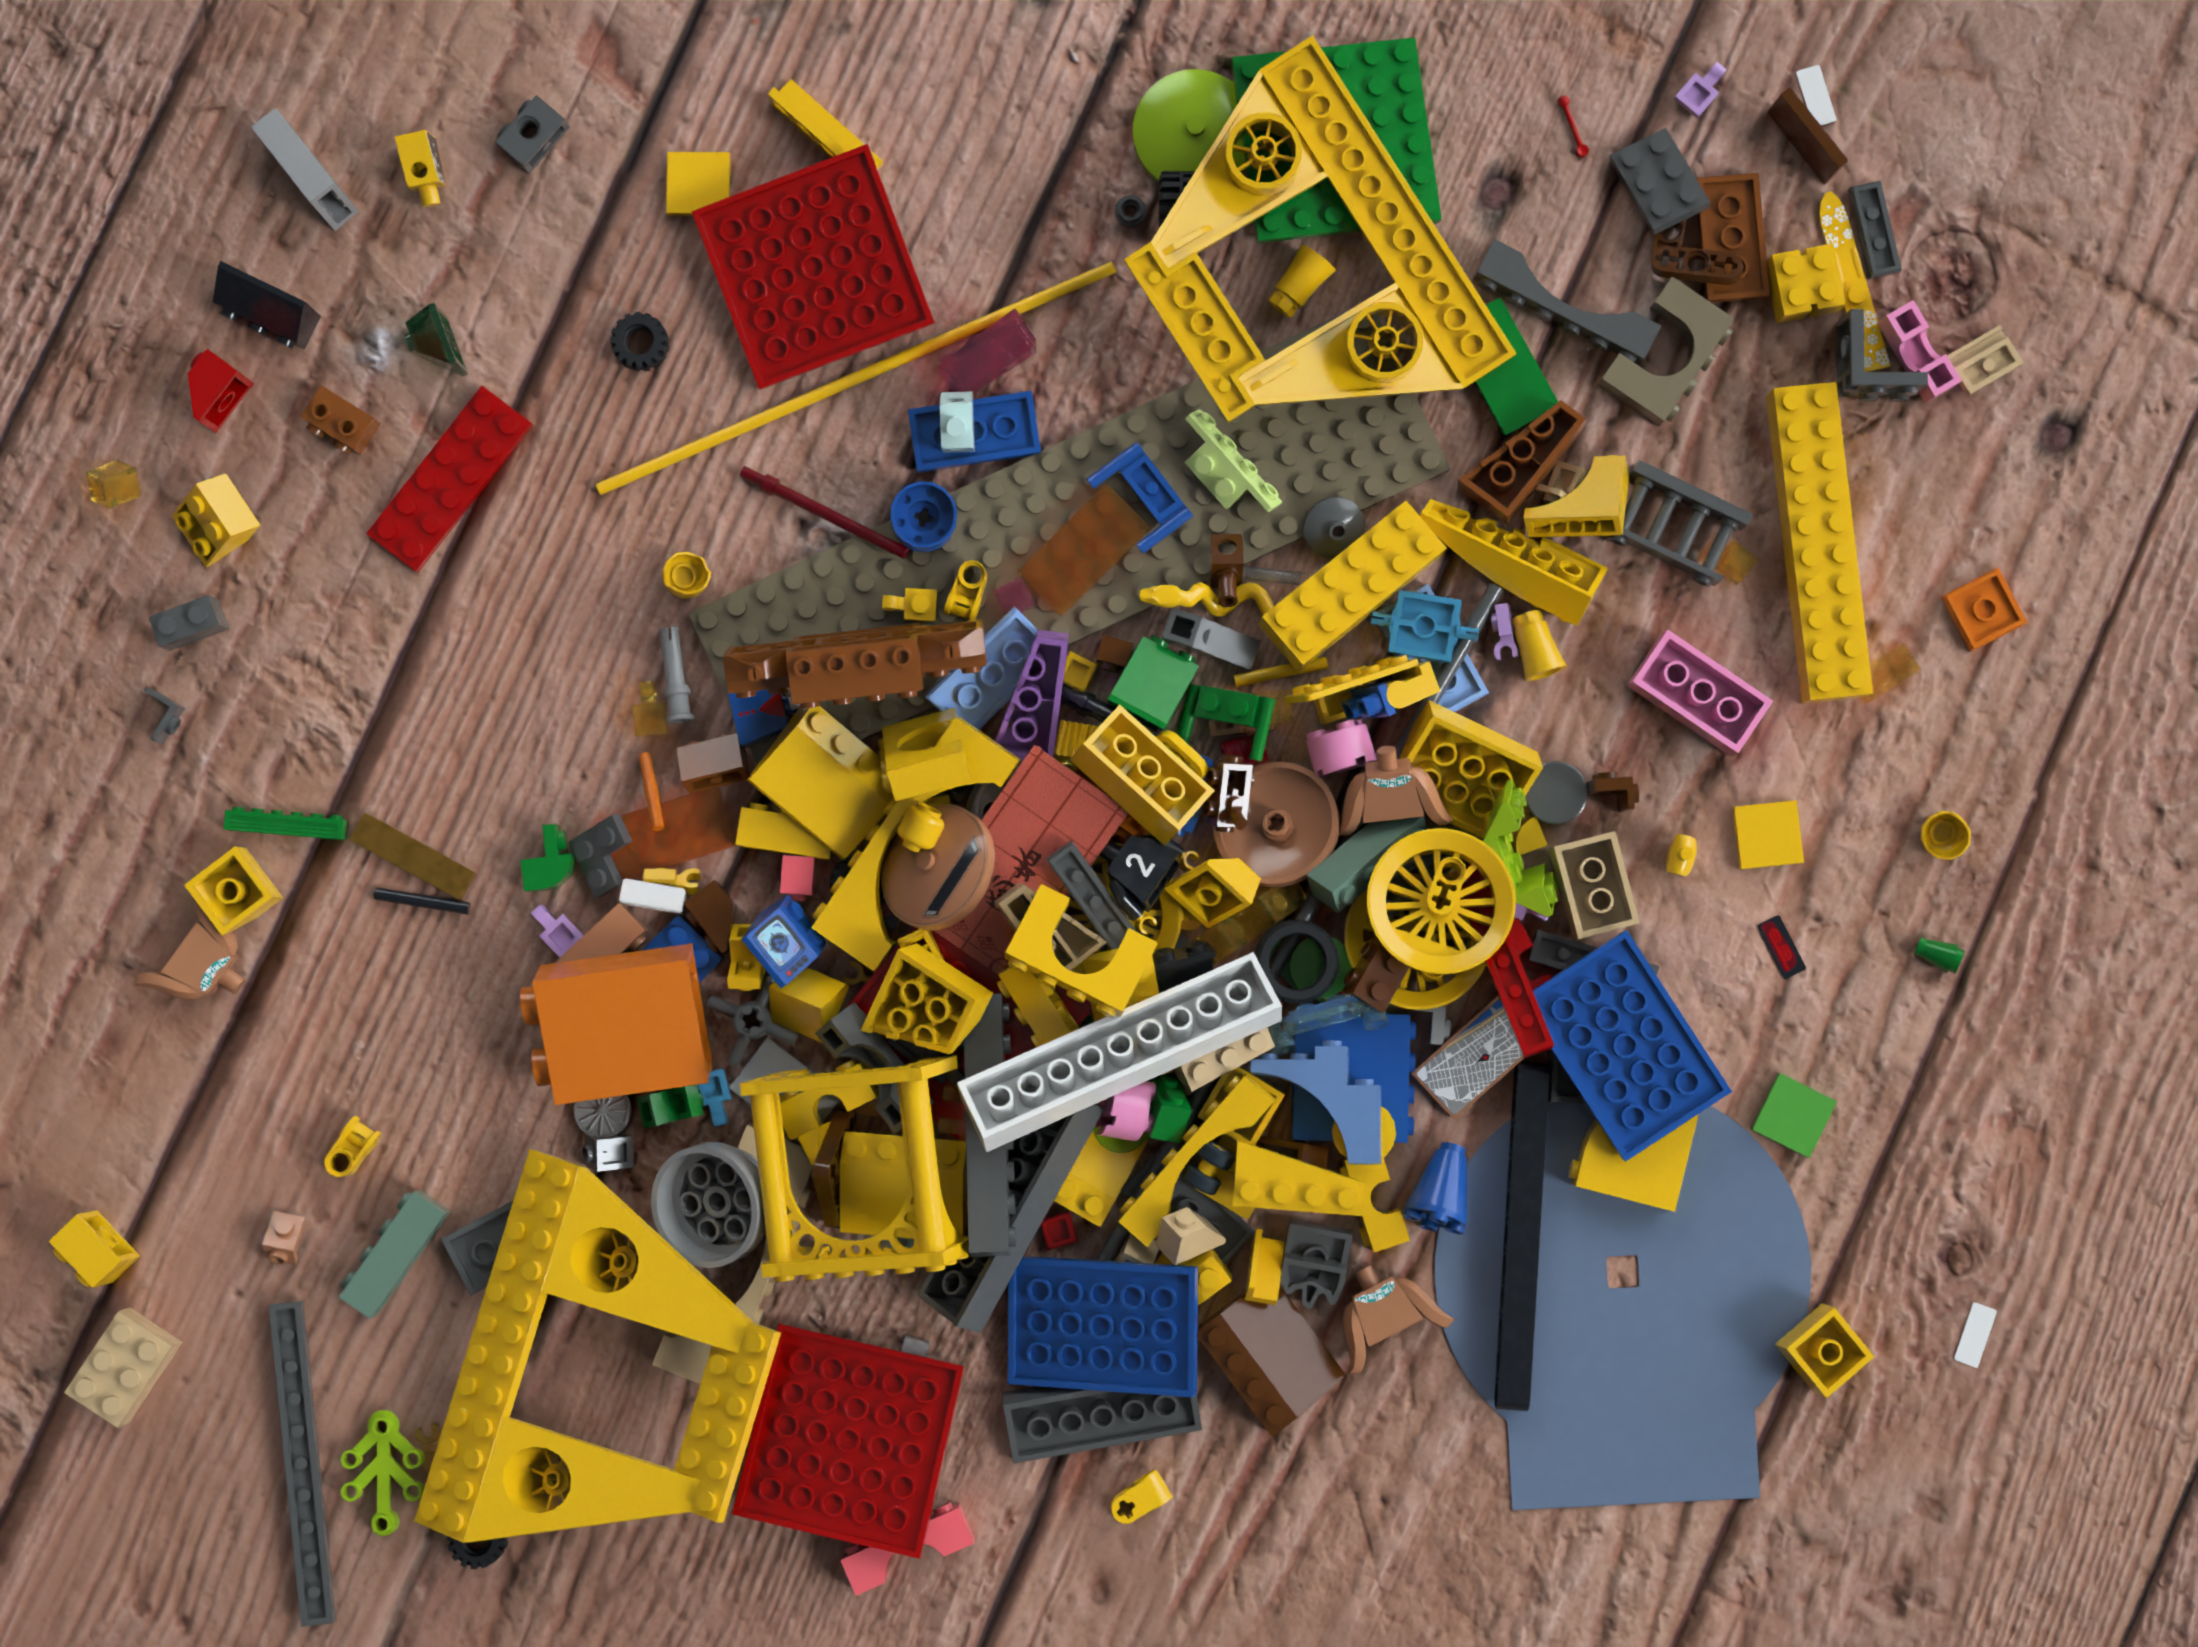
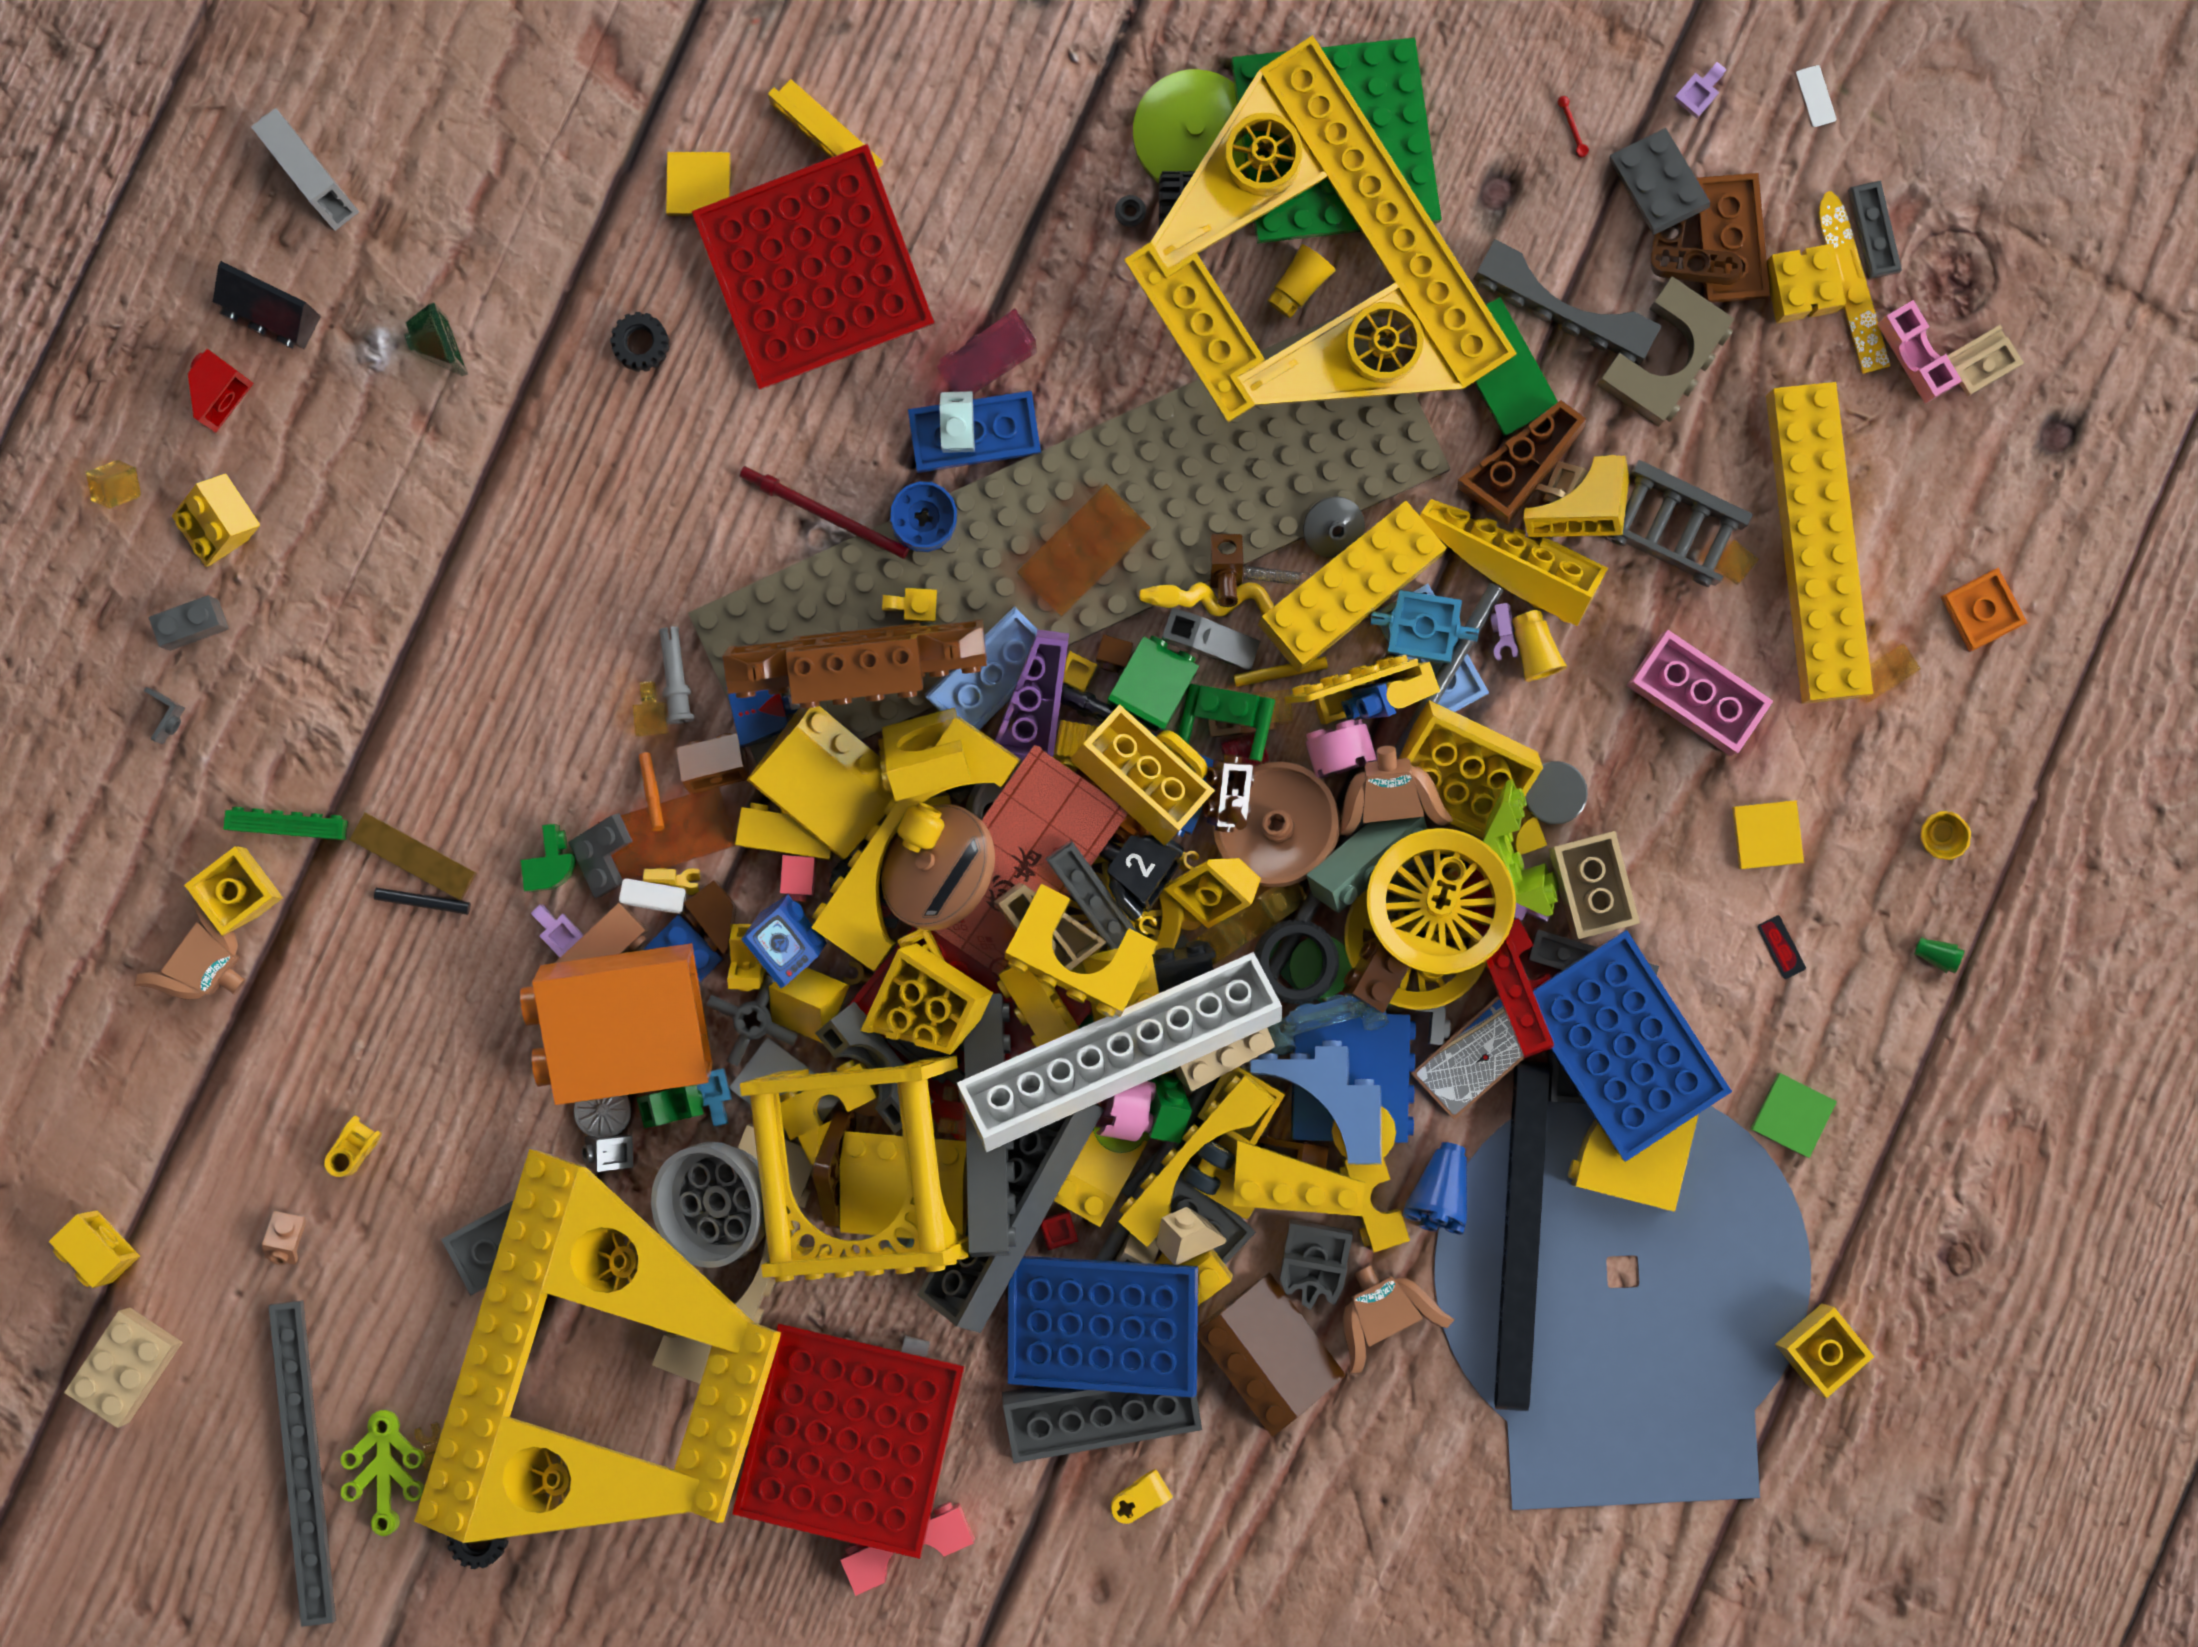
dark orange brick [300,385,381,455] -> none
sand green brick [339,1190,451,1319] -> none
red plate [366,385,533,573] -> none
yellow torso [394,130,445,208] -> none
dark grey brick [495,95,570,174] -> none
yellow piece [596,261,1116,495] -> none
yellow hair [662,552,711,599] -> none
yellow piece [943,560,988,621] -> none
clear pink tile [993,577,1035,615] -> none
blue plate [1086,441,1193,554] -> none
yellowish green bracket [1185,409,1282,512] -> none
yellow panel [1245,1228,1285,1305] -> none
reddish brown bracket [1586,772,1639,813] -> none
yellow piece [1666,834,1697,877] -> none
reddish brown tile [1767,88,1848,185] -> none
dark grey bracket [1836,309,1928,402] -> none
white sticker [1954,1302,1997,1368] -> none

